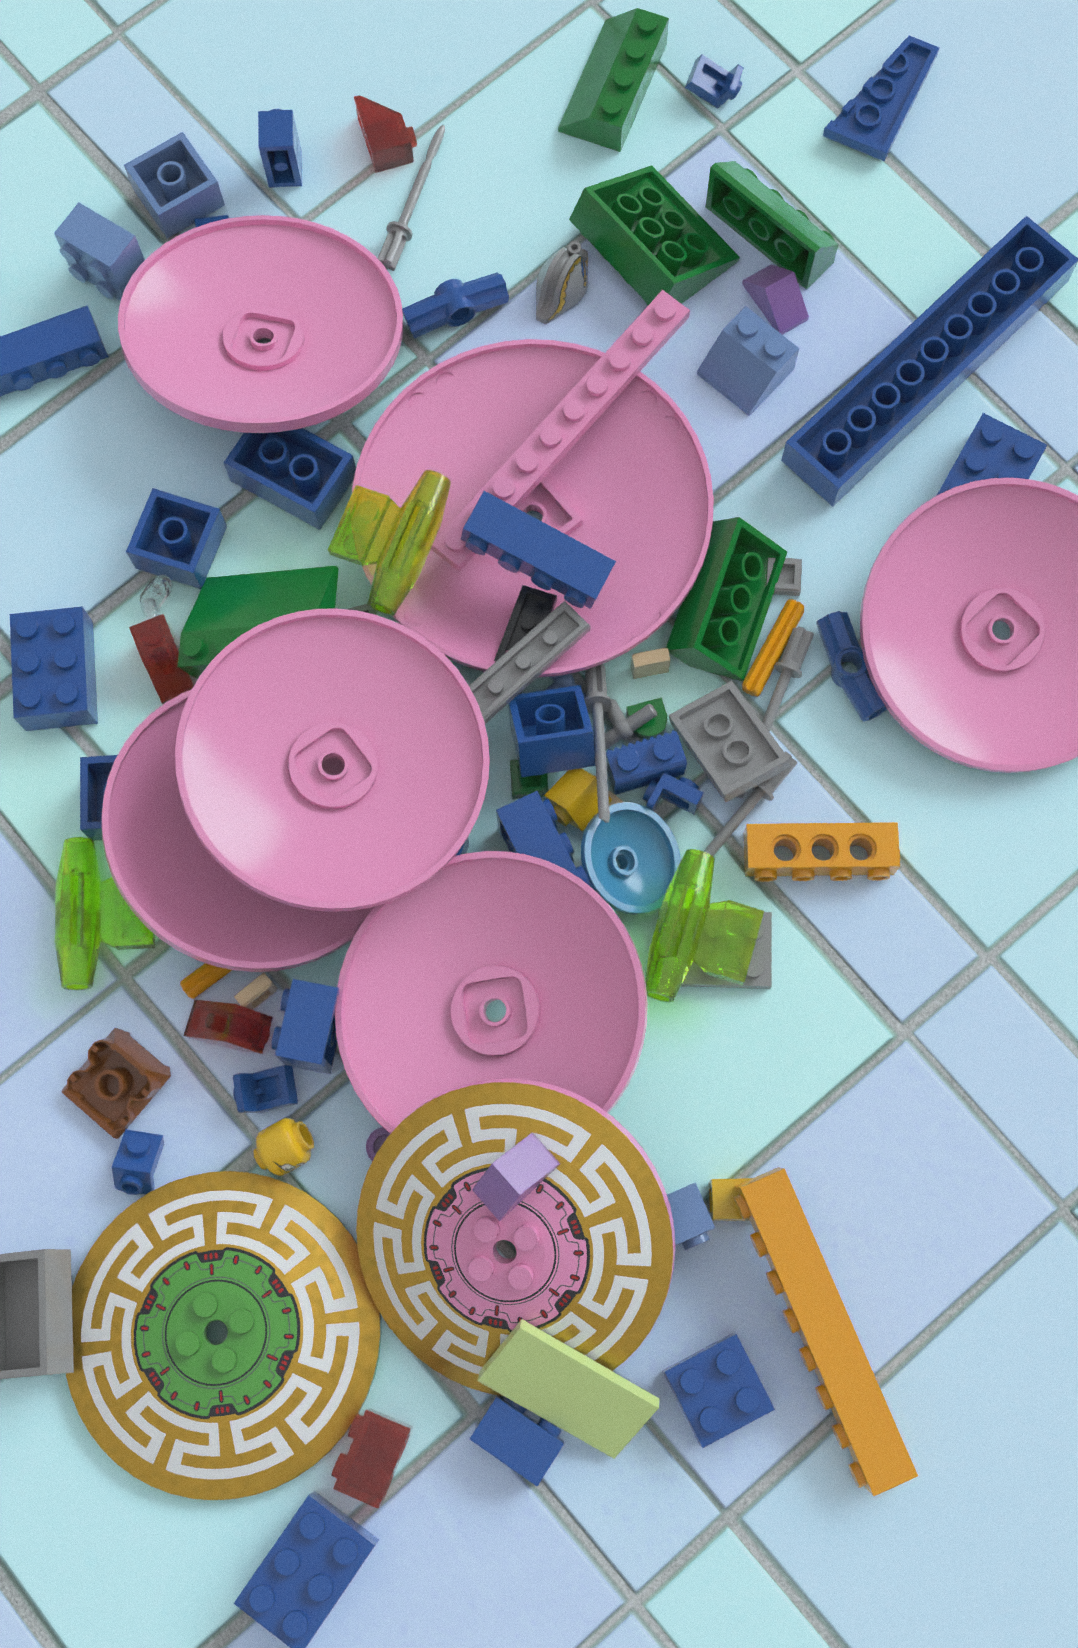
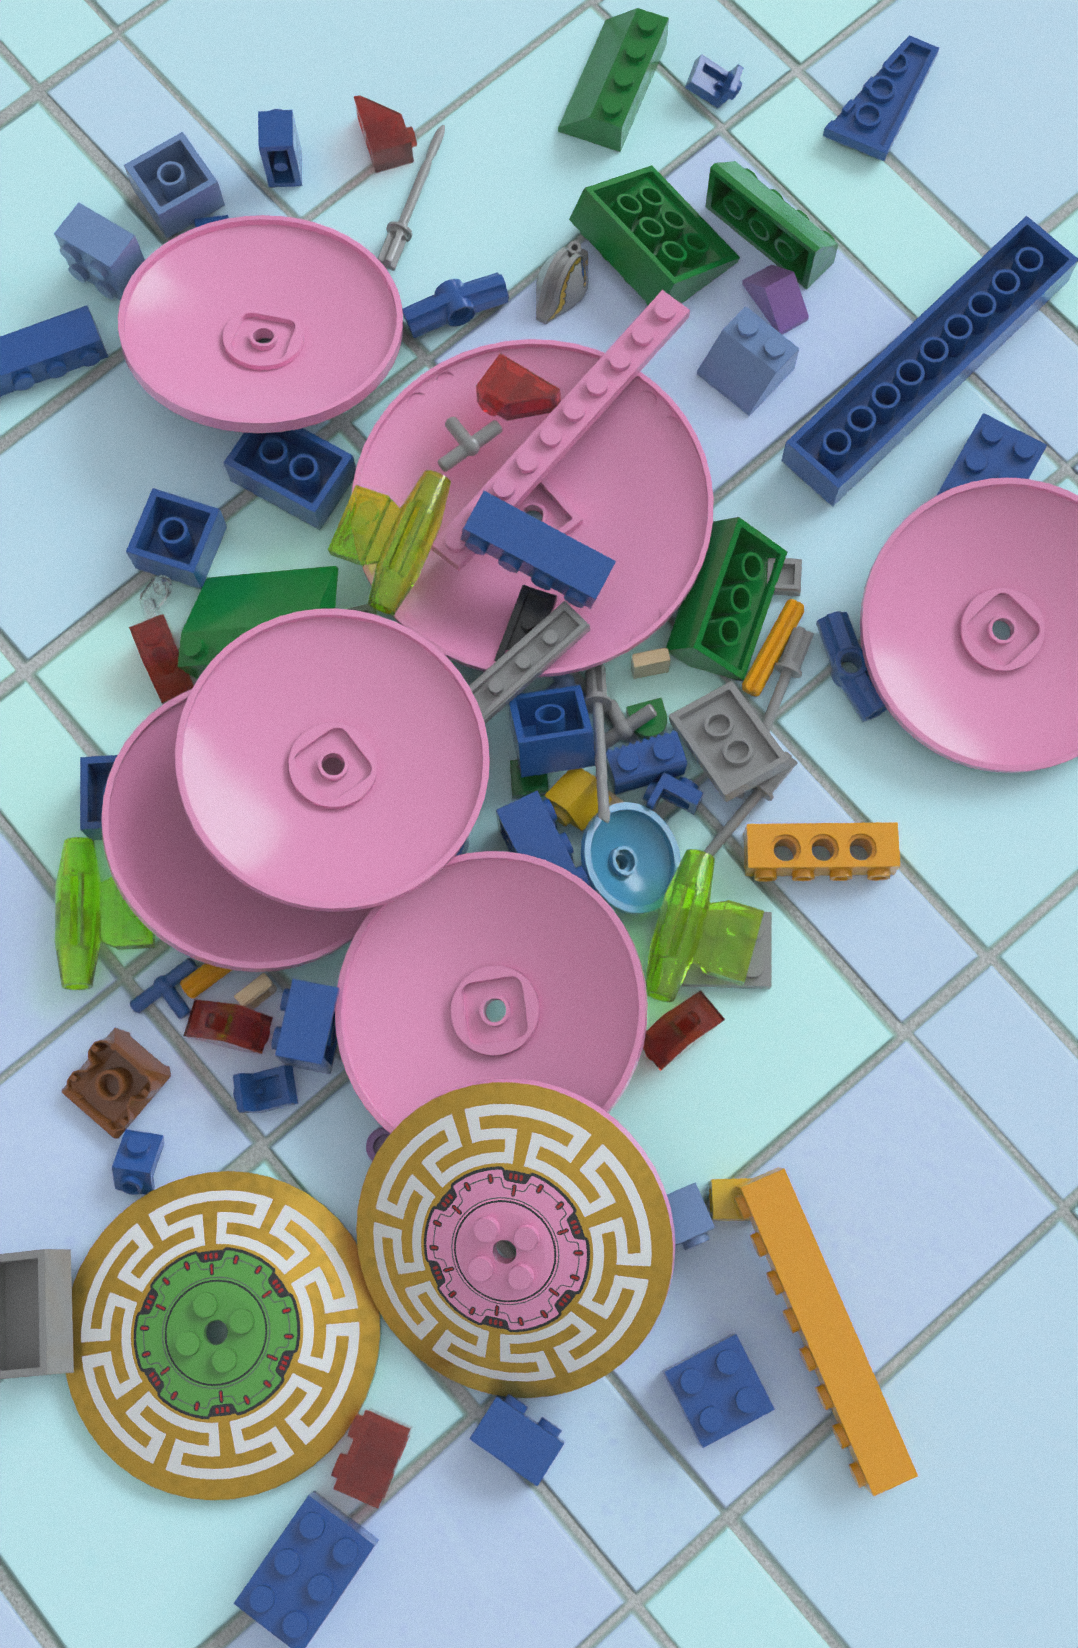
blue brick [9,606,98,731] -> none
yellow head [253,1117,314,1176] -> none
slope [472,1133,560,1221] -> none
yellowish green tile [477,1319,660,1459] -> none
none -> blue piece [130,958,198,1019]
none -> light grey piece [438,417,502,472]
none -> clear red slope [476,353,561,421]
none -> clear red slope [643,990,725,1071]

